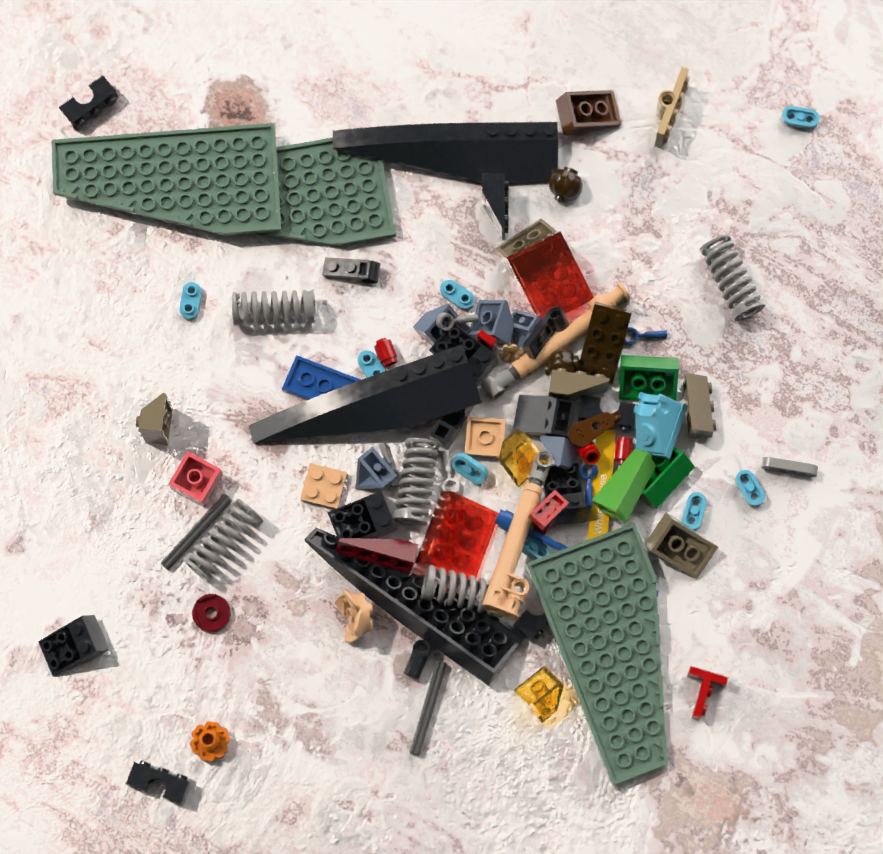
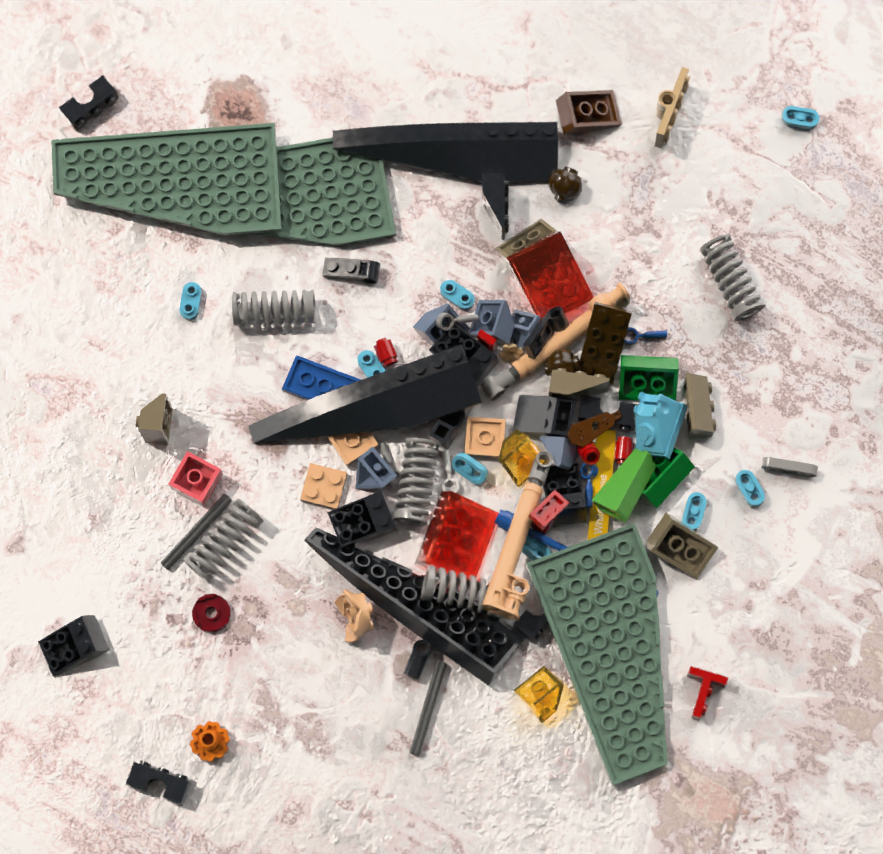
dark red slope [335,538,418,573] -> none
none -> light nougat plate [327,432,379,467]

